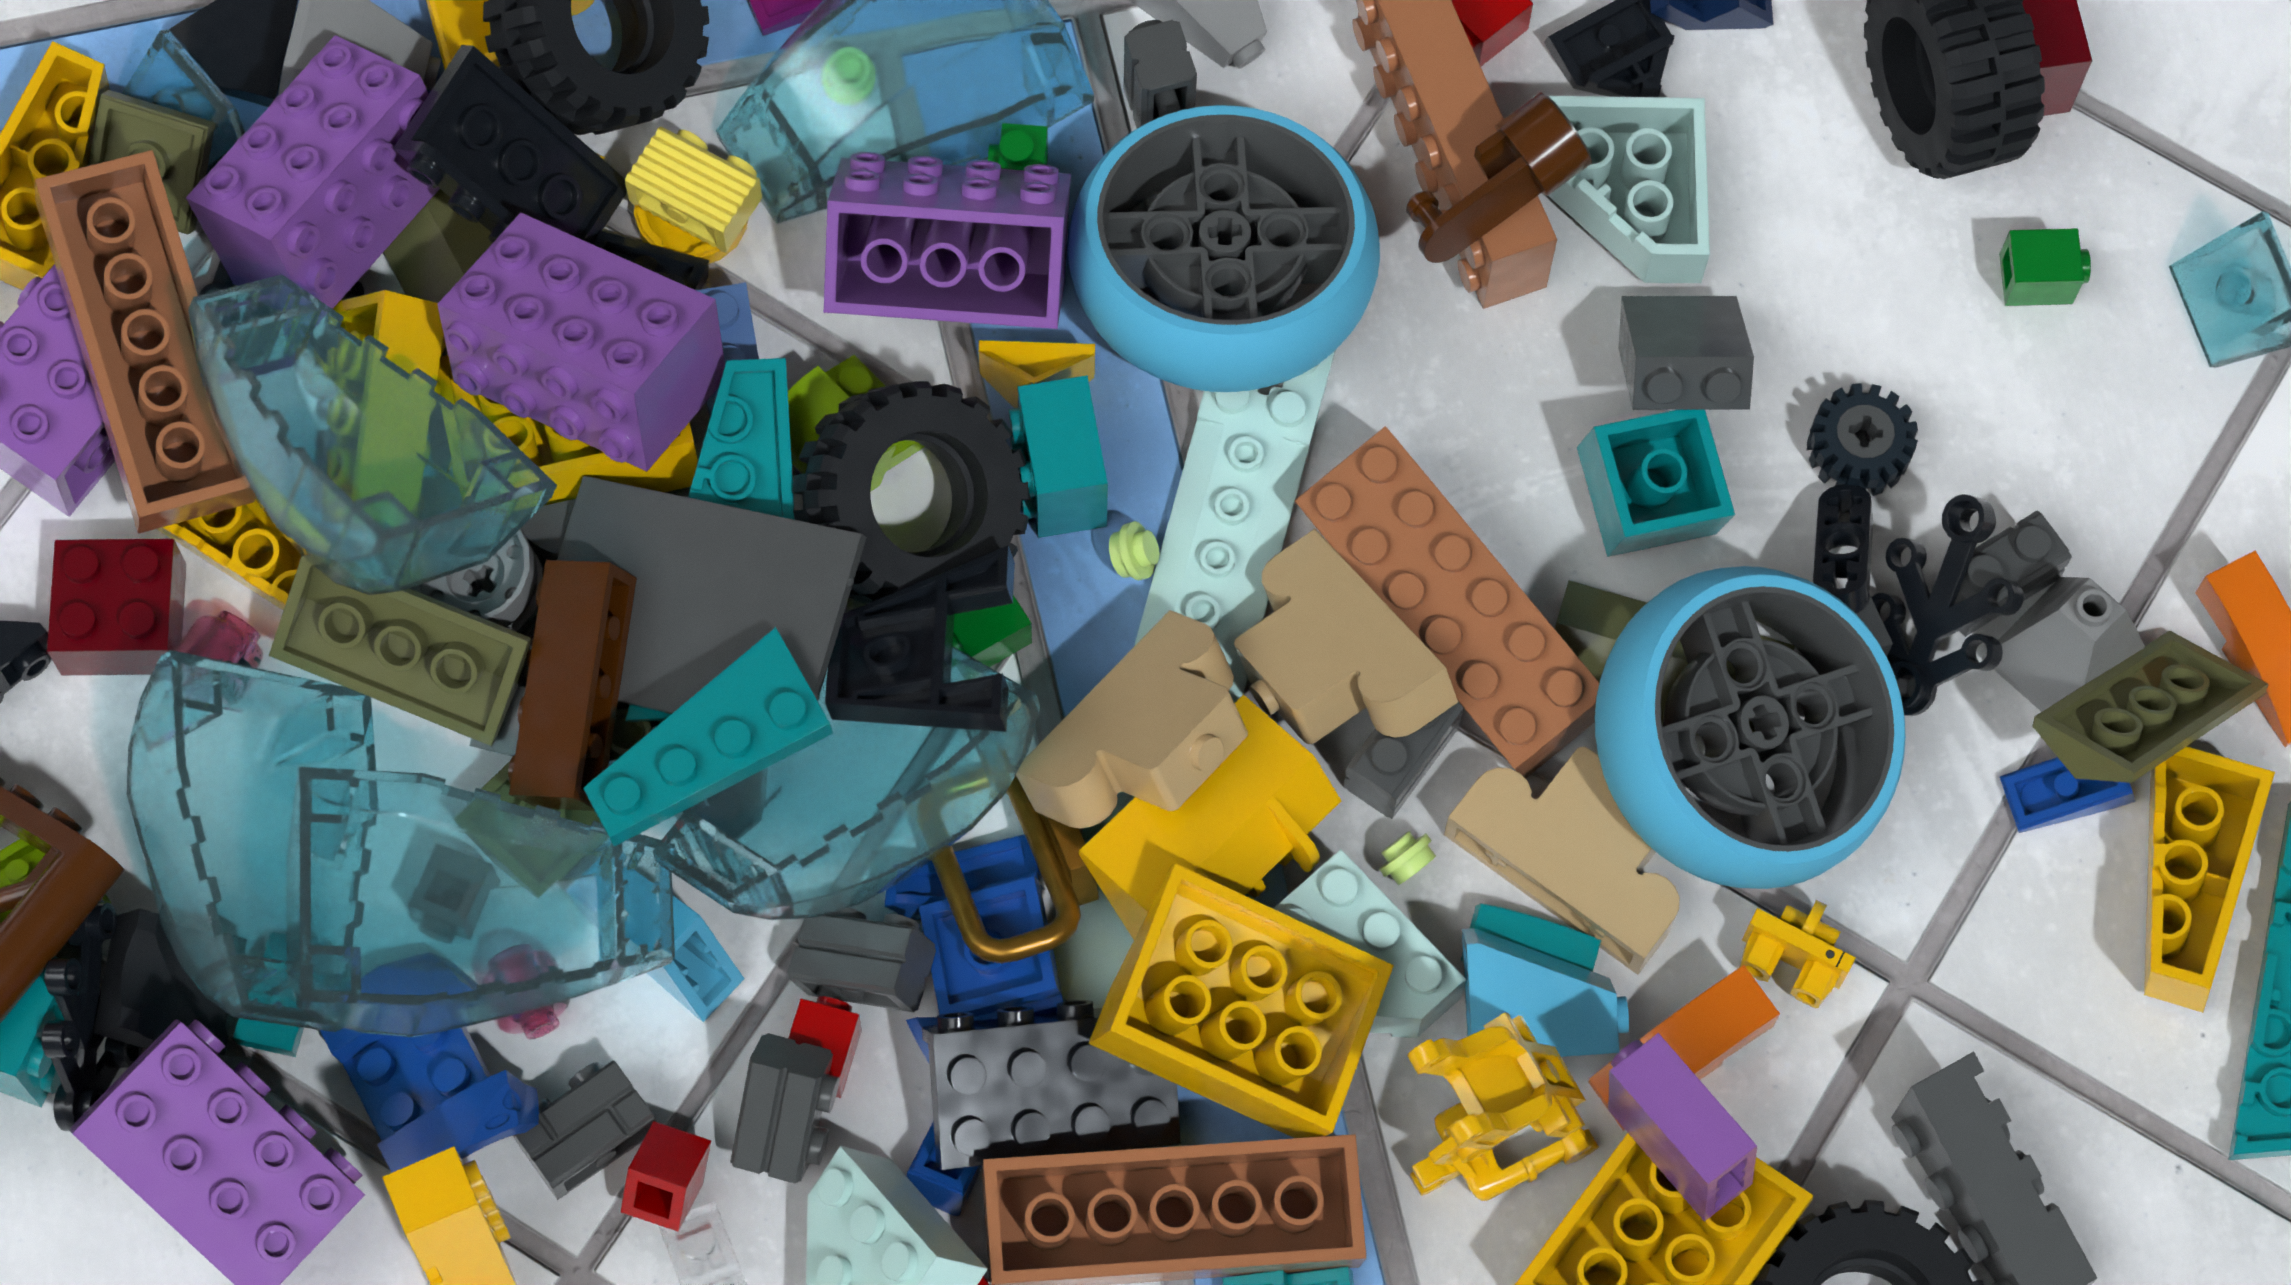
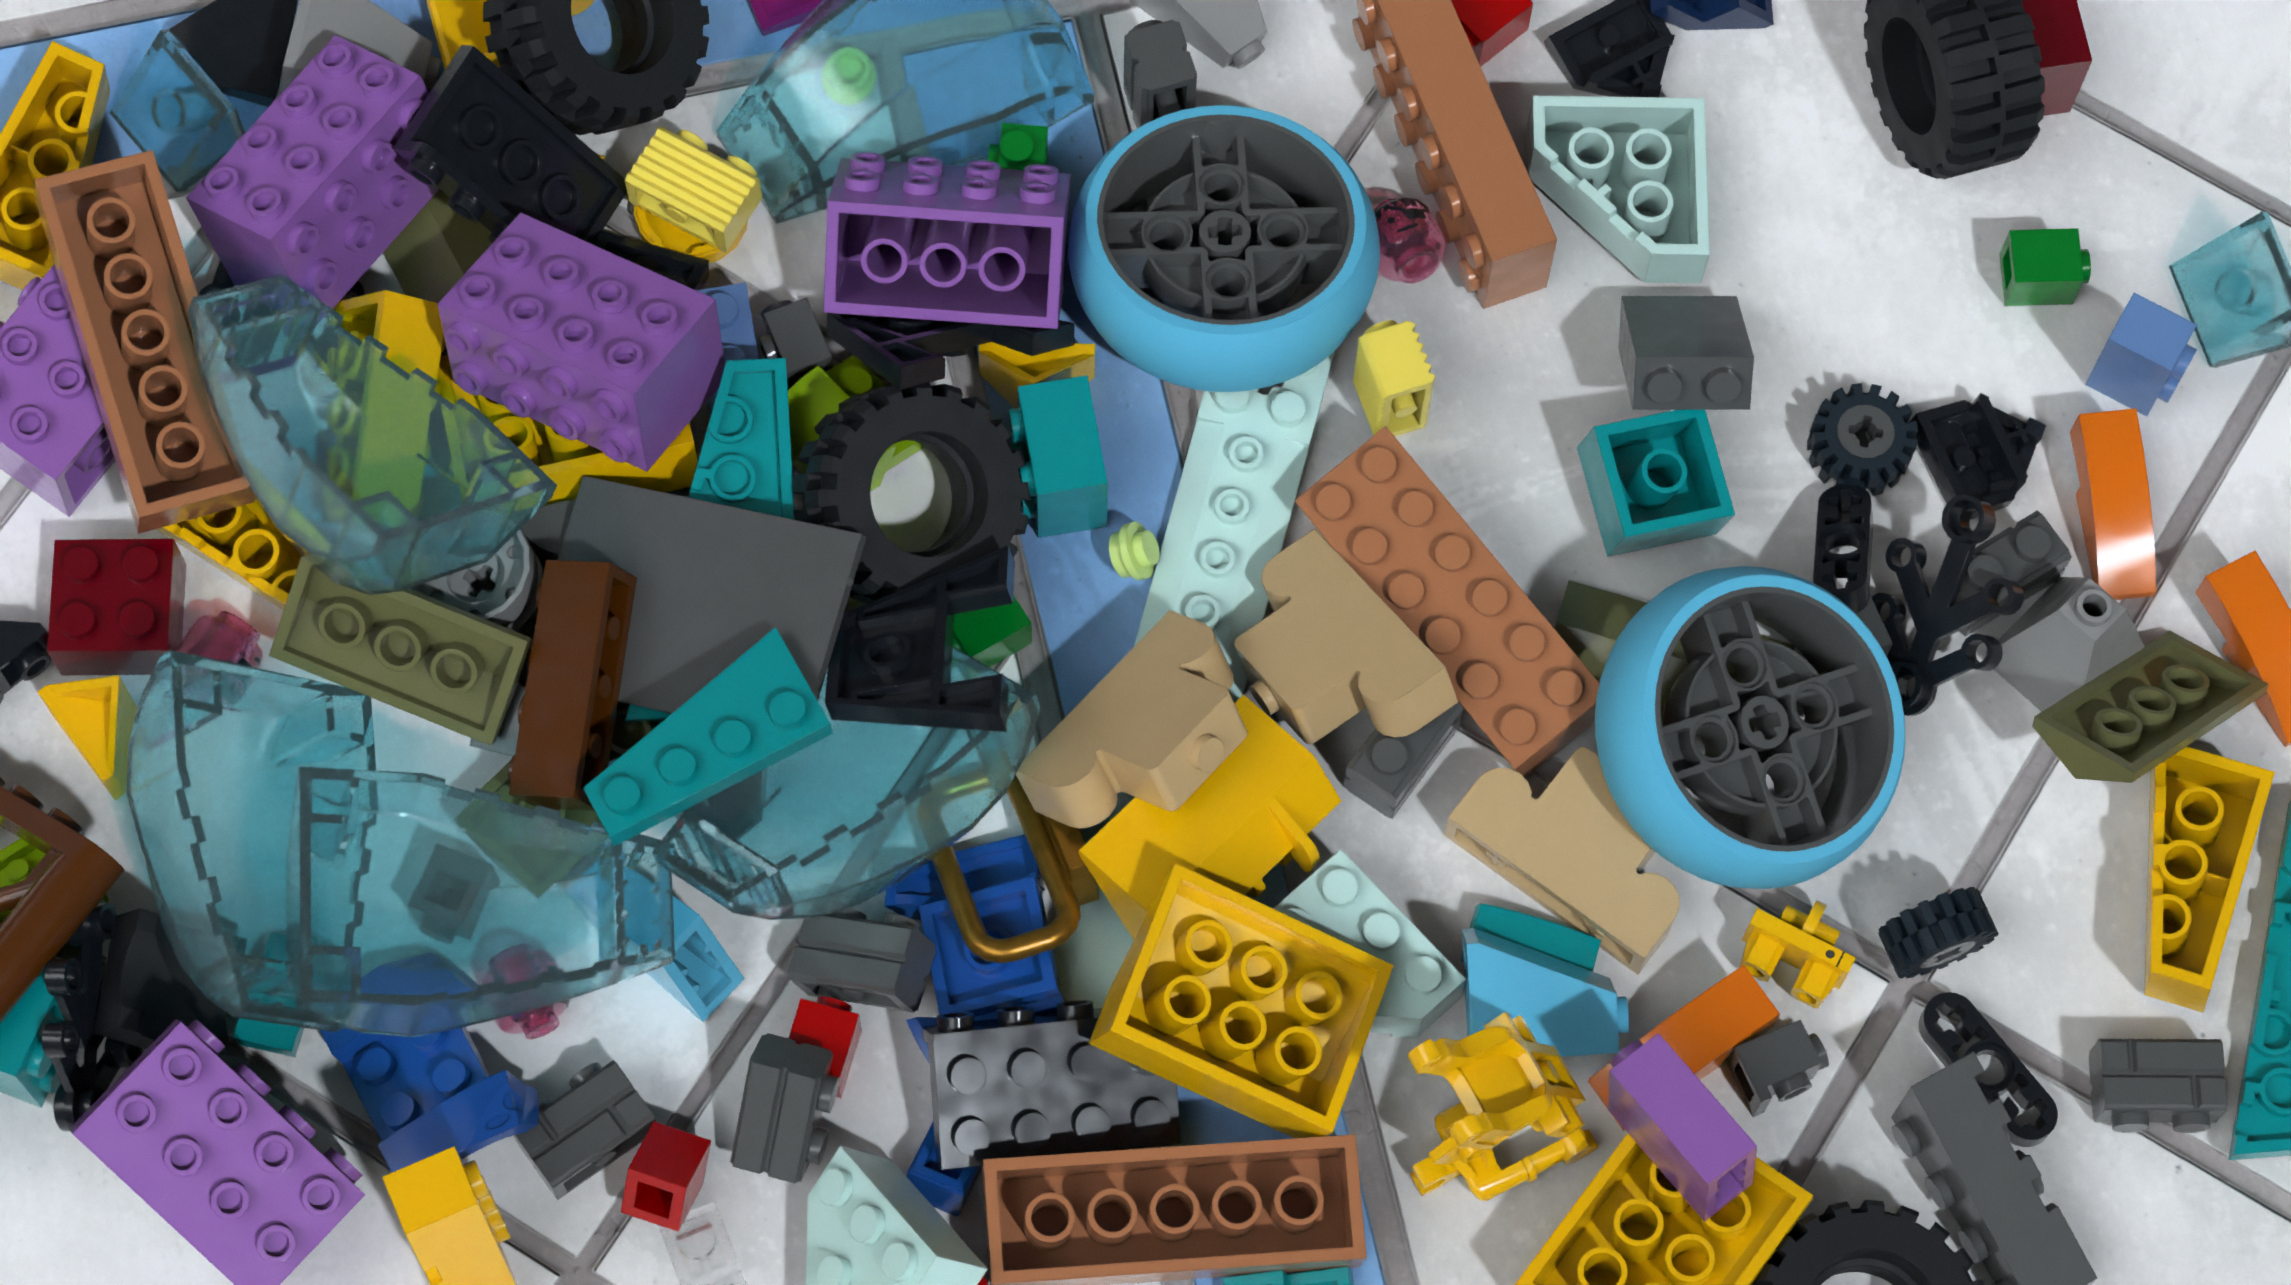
olive tile [88,90,216,235] -> none
yellowish green plate [1379,831,1436,885] -> none
reddish brown piece [1406,92,1592,263] -> none
blue slope [2000,757,2136,833] -> none
none -> yellow slope [37,675,141,800]
none -> dark grey brick [758,297,833,390]
none -> black wing [827,313,1075,390]
none -> light yellow brick [1353,320,1436,436]
none -> clear pink head [1374,198,1446,284]
none -> dark grey brick [1727,1019,1829,1117]
none -> black wheel [1878,887,1999,979]
none -> black slope [1909,393,2046,520]
none -> black beam [1919,992,2058,1147]
none -> orange slope [2070,408,2157,600]
none -> medium blue brick [2085,292,2197,416]
none -> dark grey brick [2089,1039,2228,1133]

